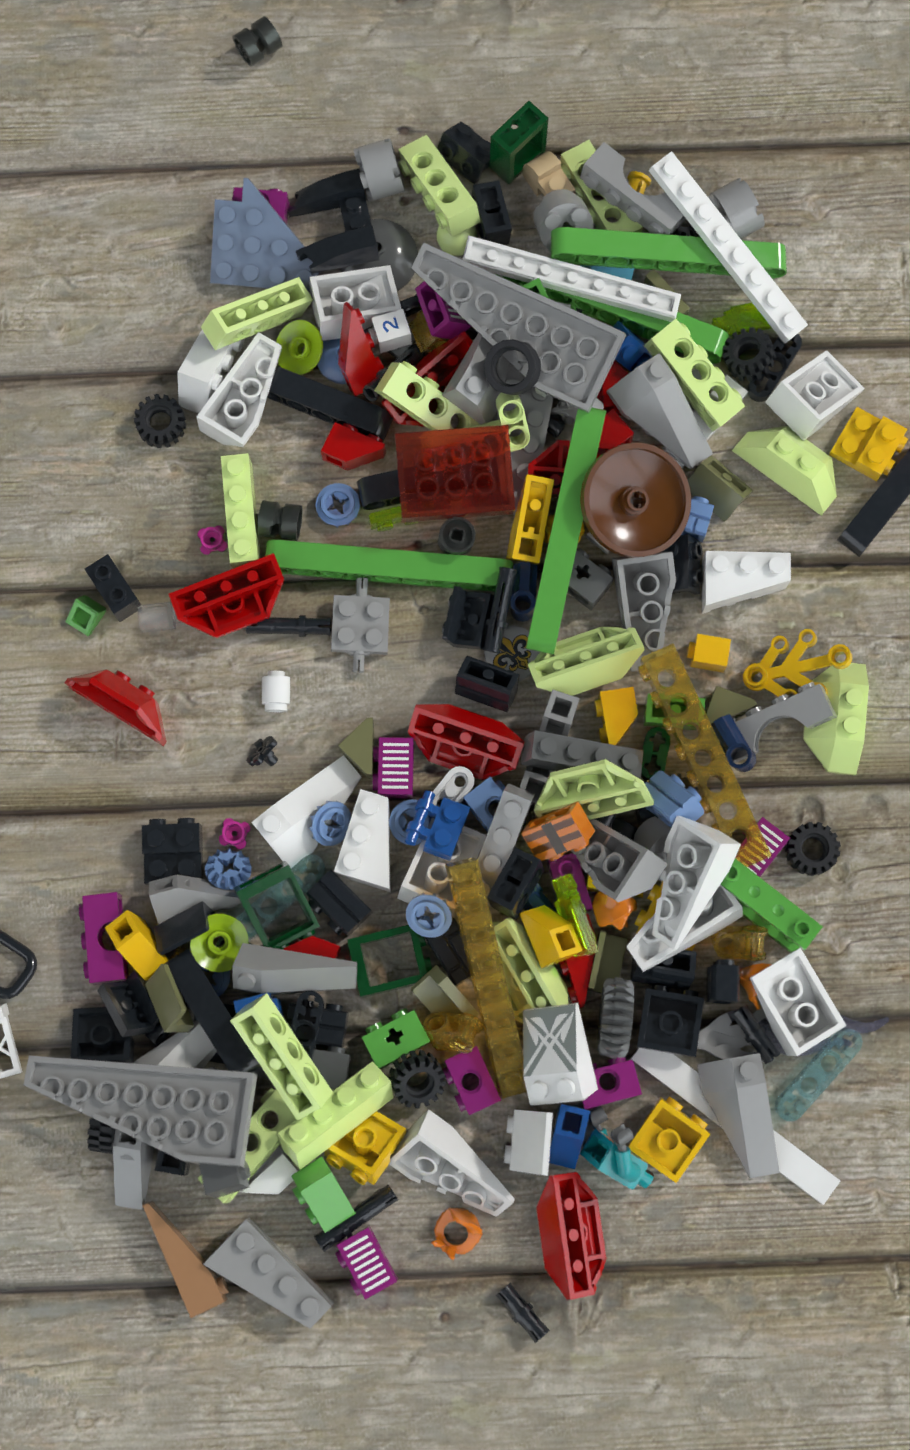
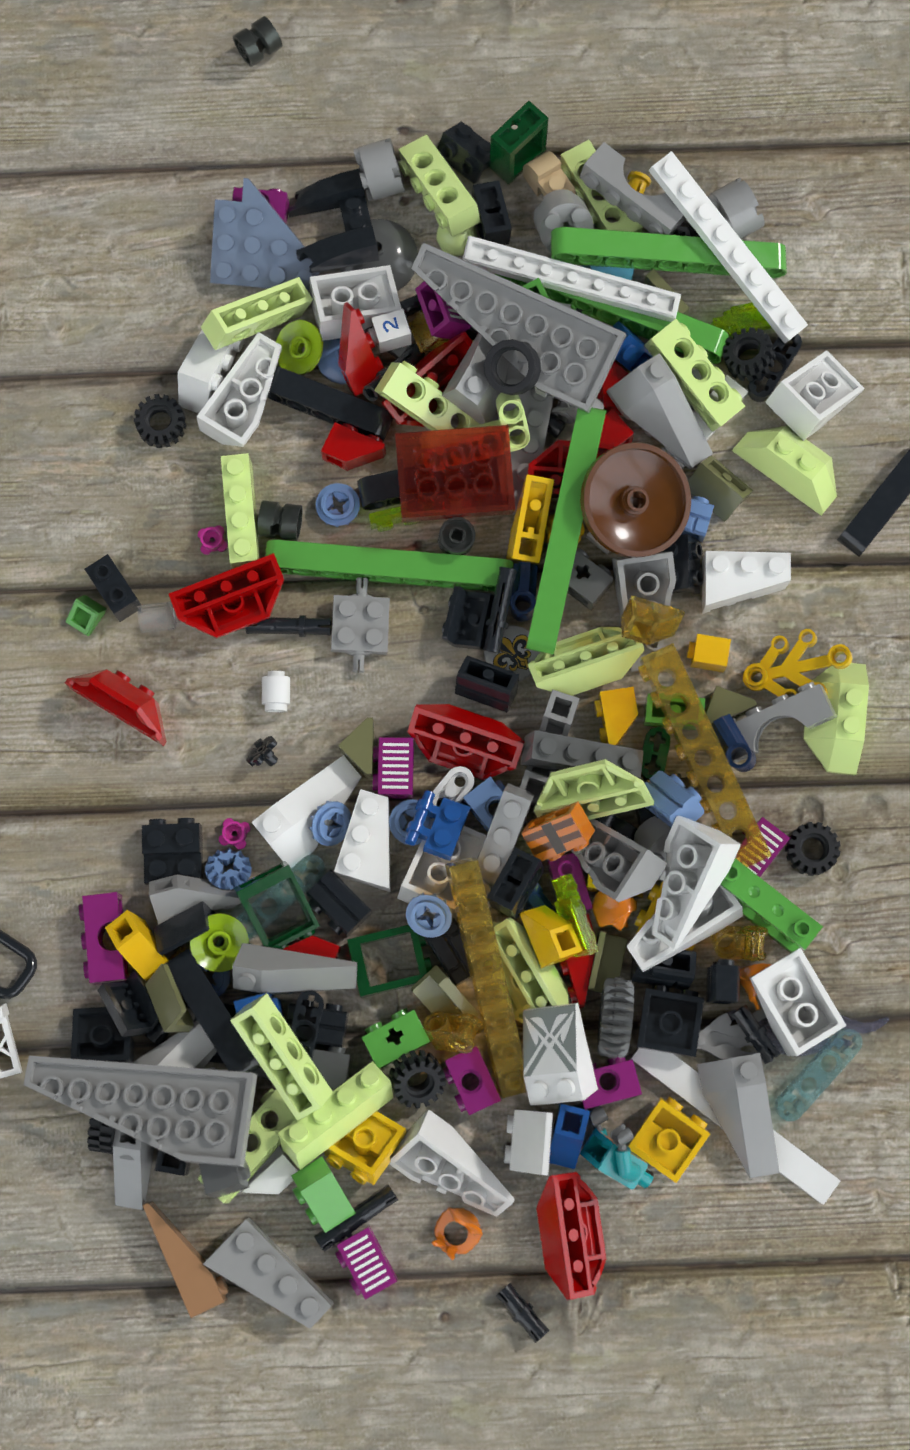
yellow plate [829,407,909,482] -> none
none -> clear yellow slope [621,595,685,645]

